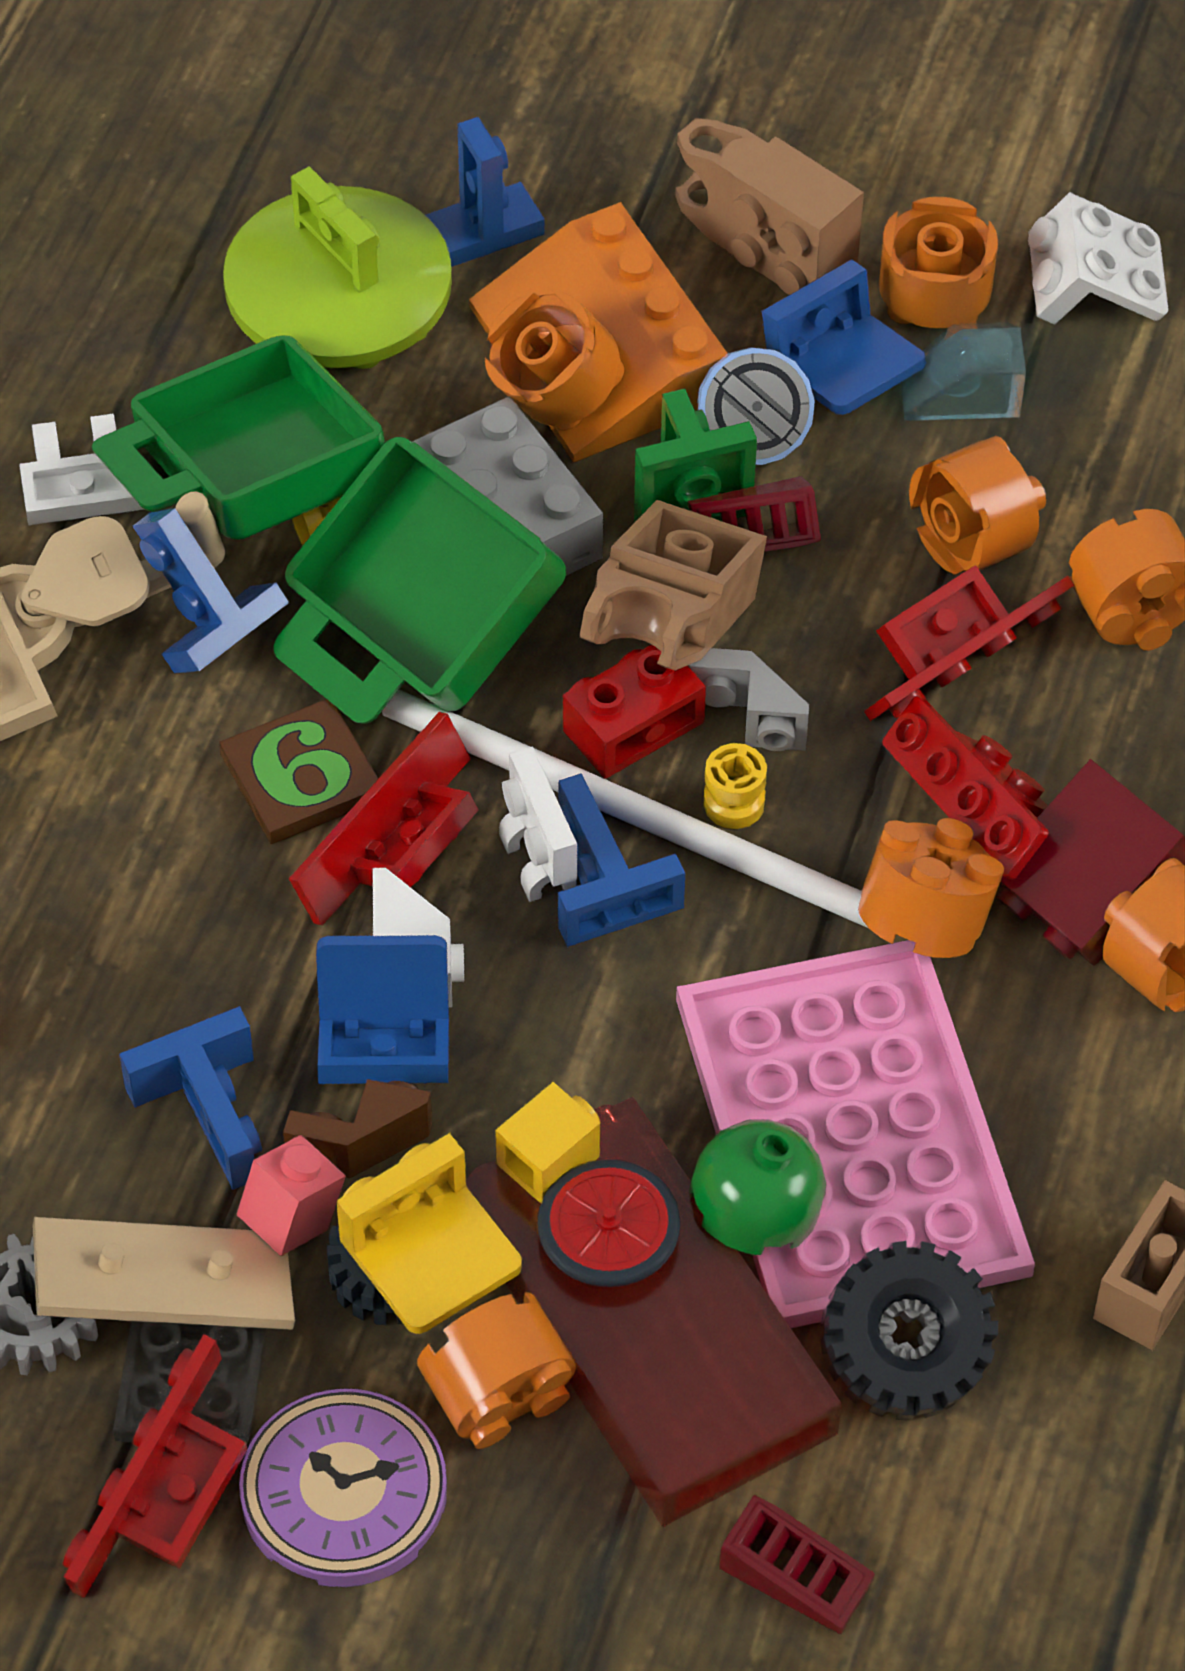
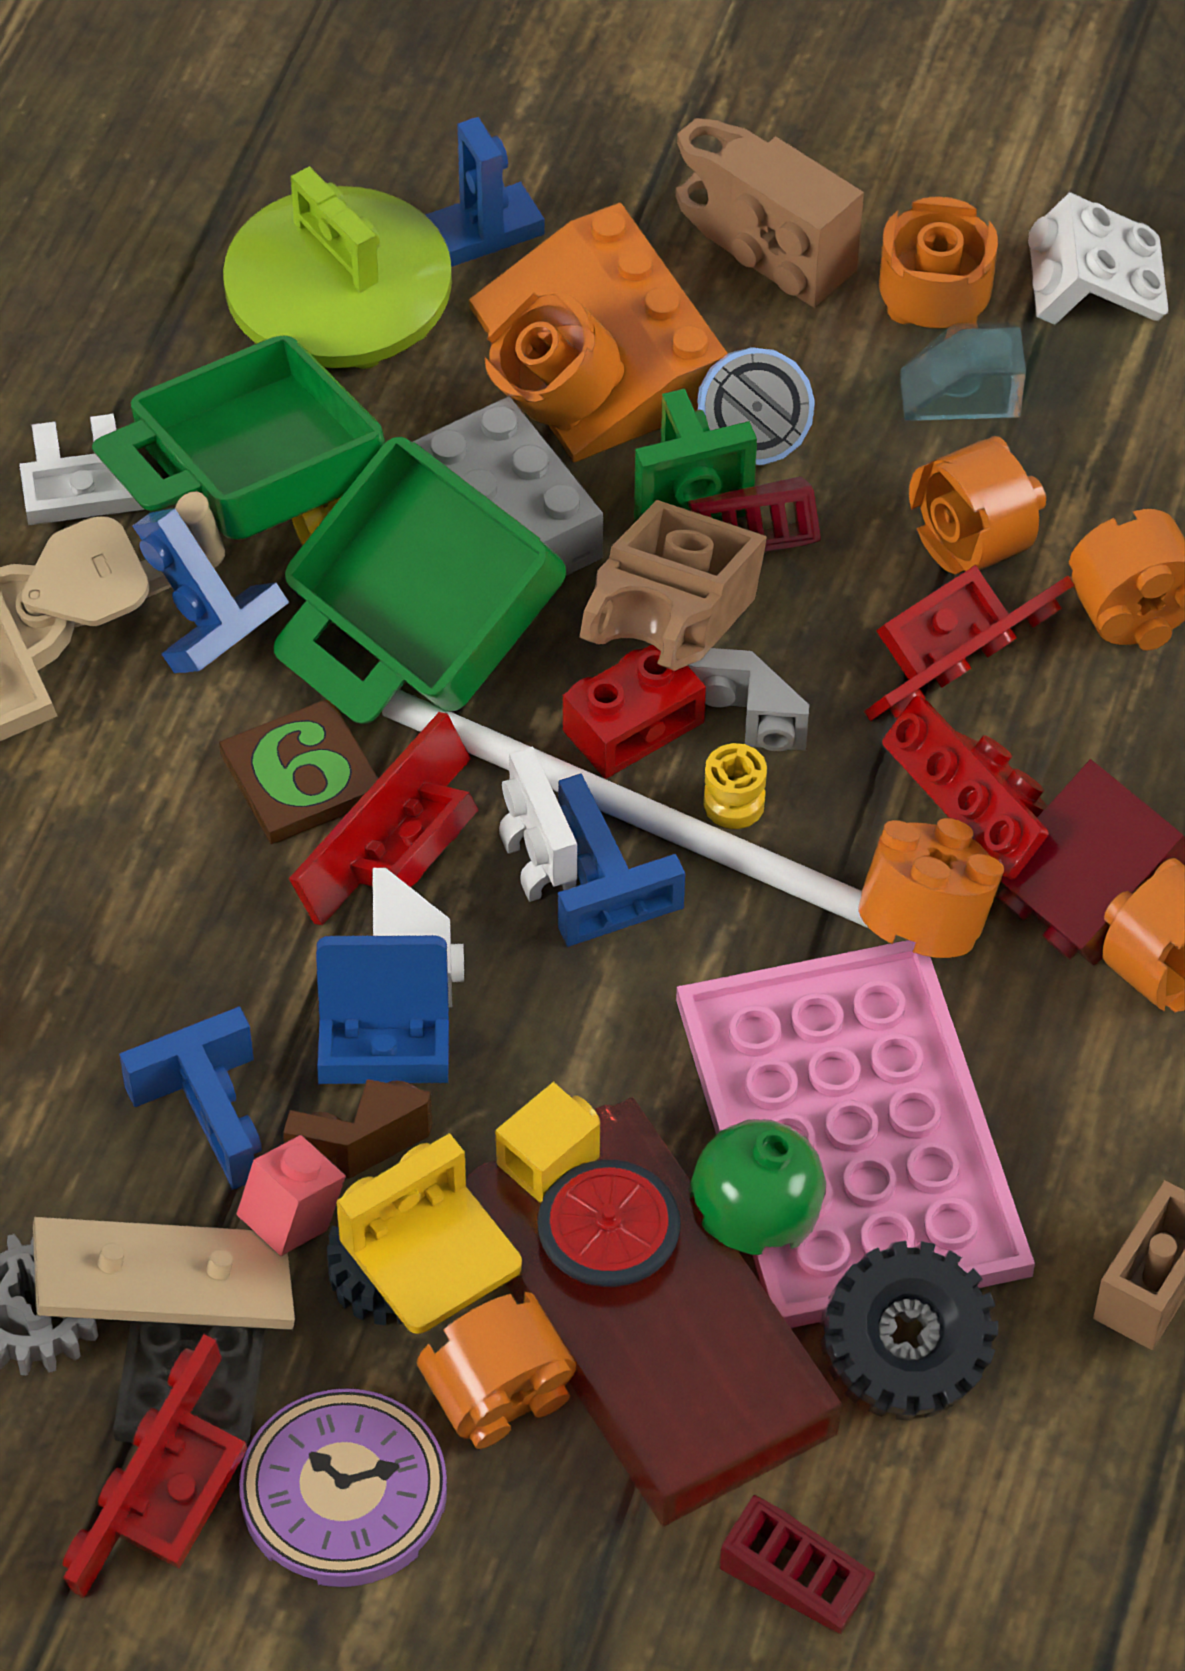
blue bracket [762,260,926,415] -> none

